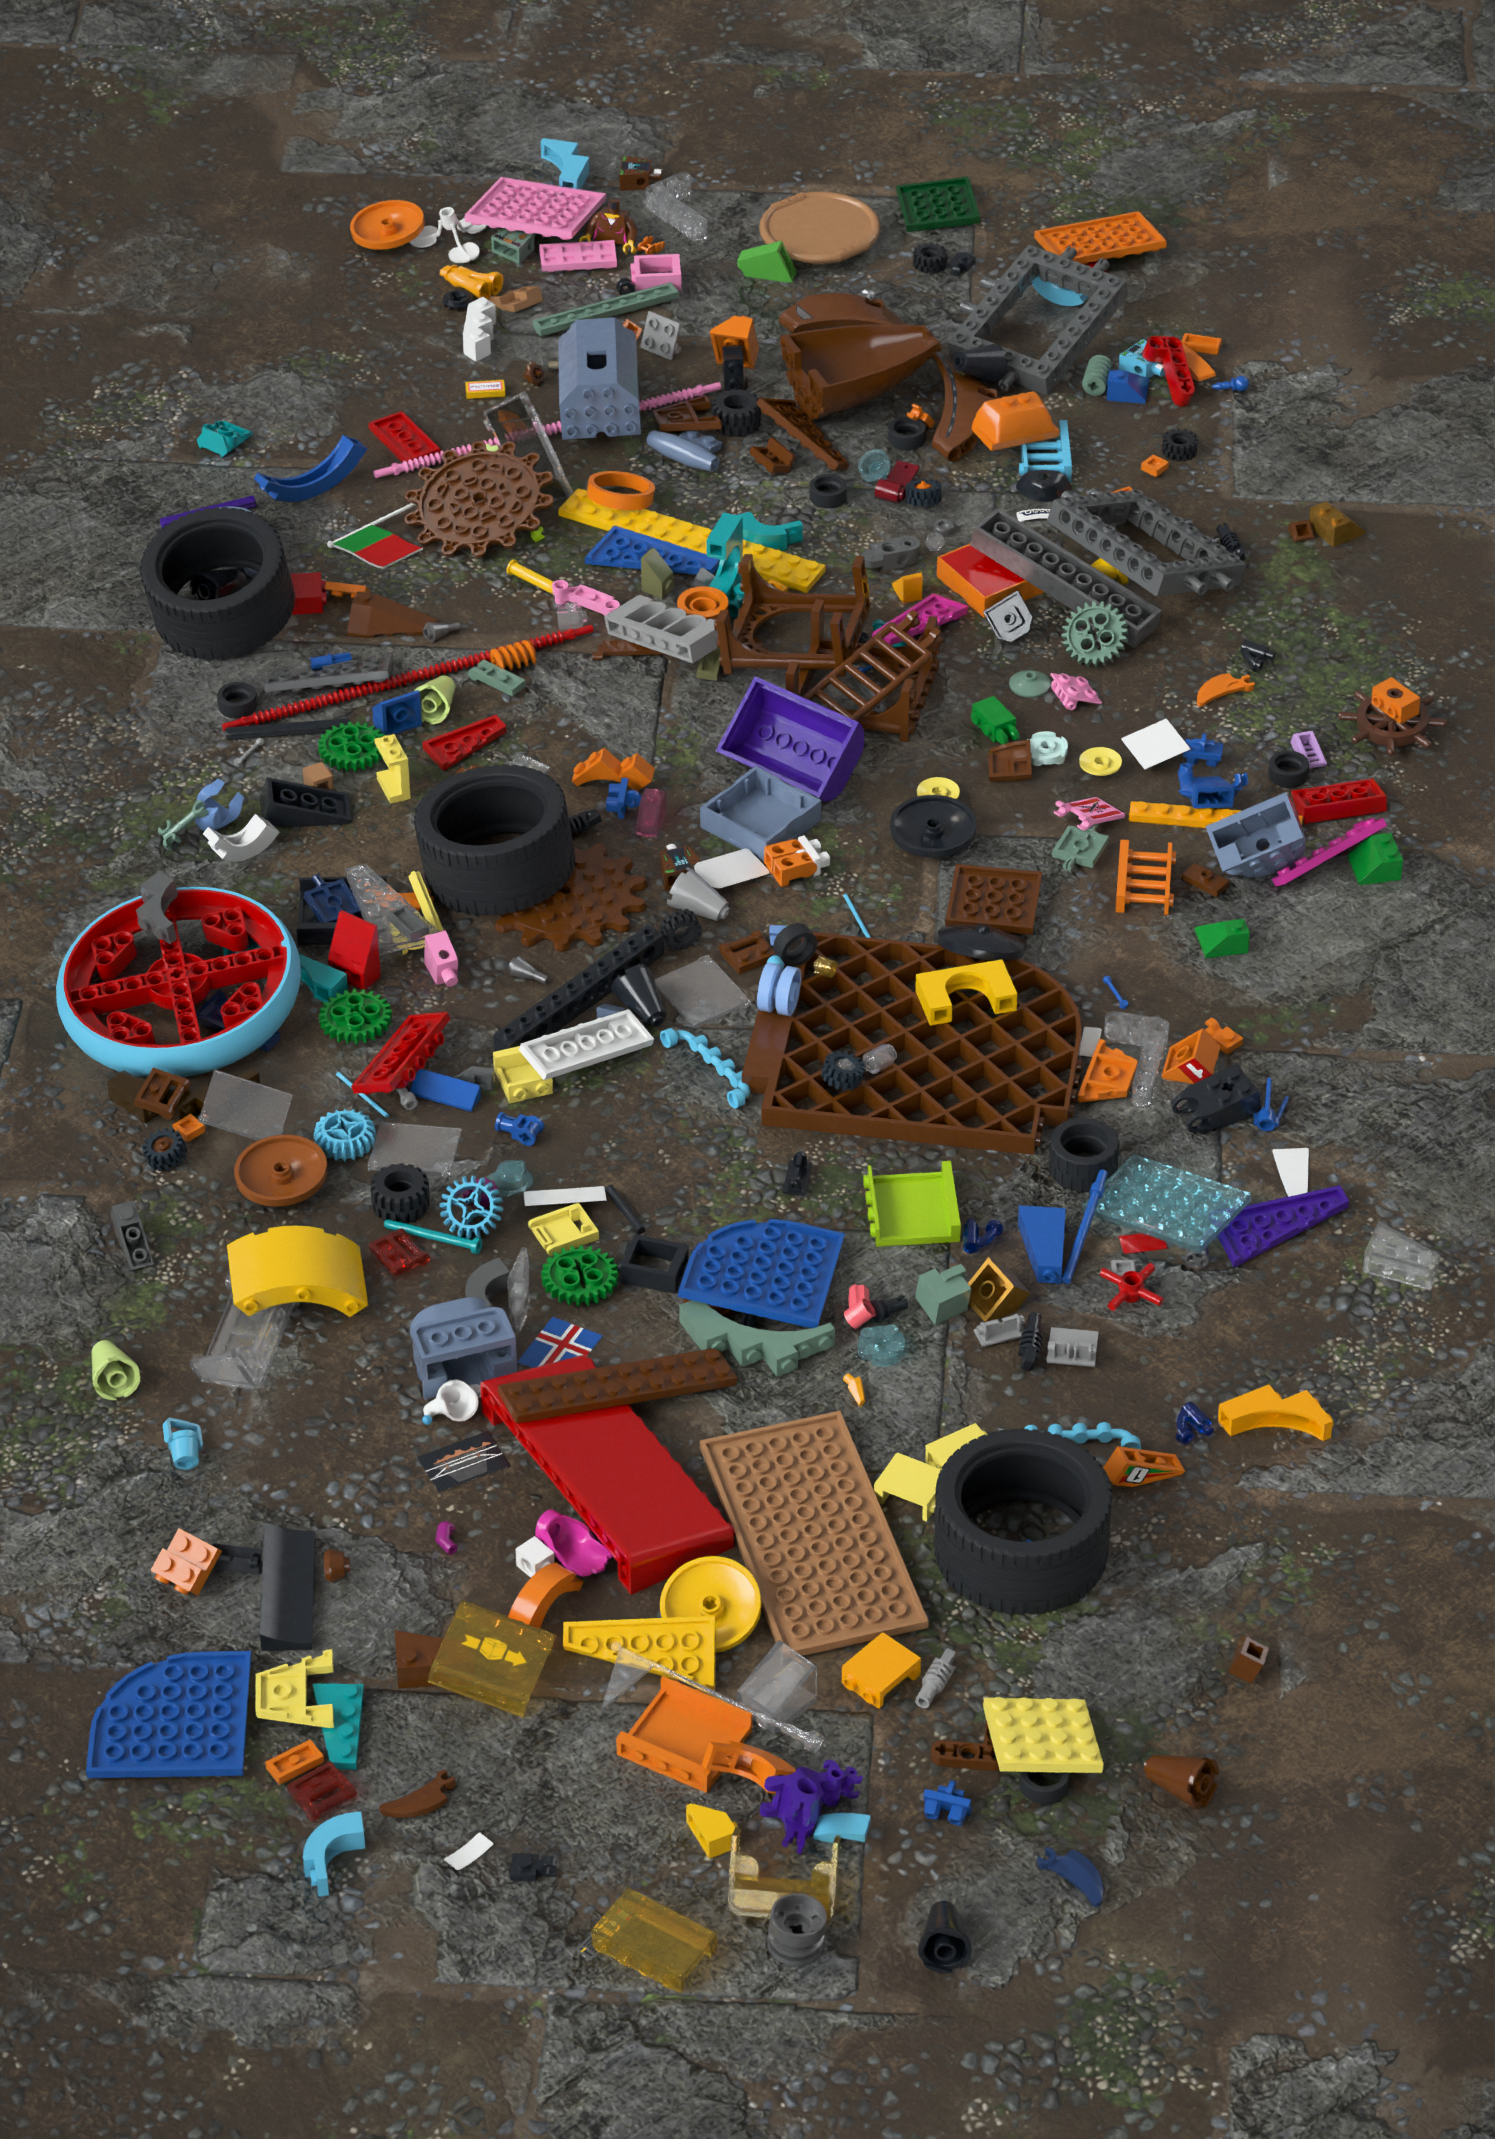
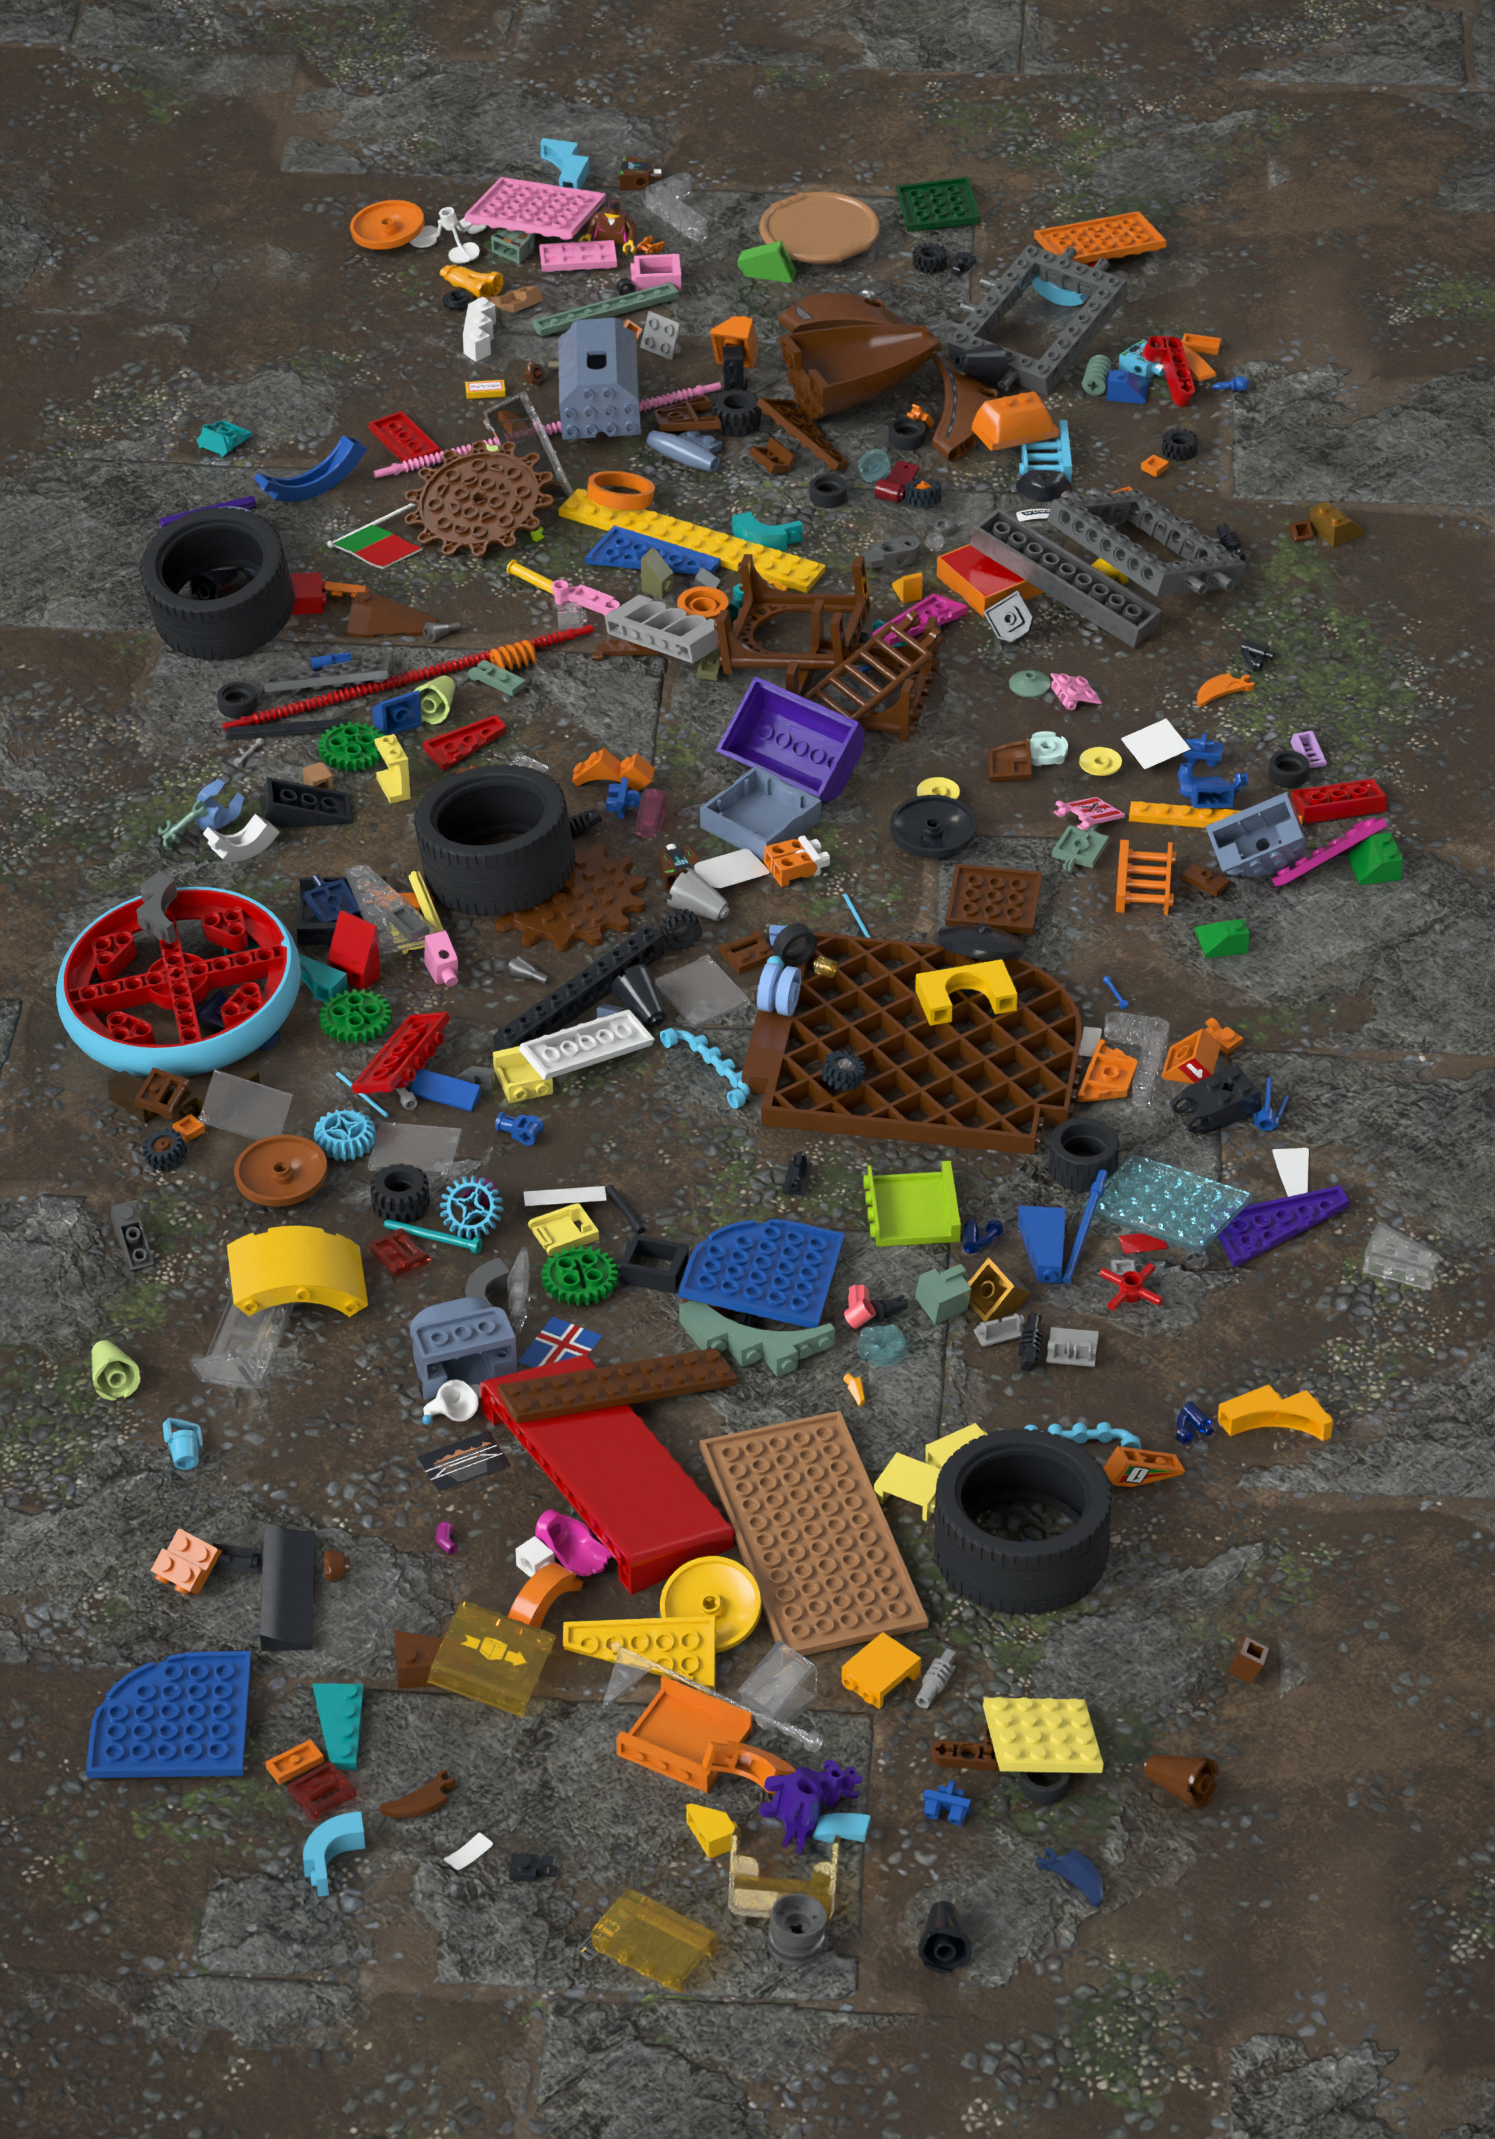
light yellow wing [256,1649,334,1728] -> none
clear light blue piece [485,1160,533,1198] -> none
teal arch [706,512,743,601] -> none
clear brick [863,1044,897,1074] -> none
green hinge [971,696,1020,745] -> none
sand green gear [1061,601,1129,667] -> none
reddish brown brick [1338,677,1448,756] -> none

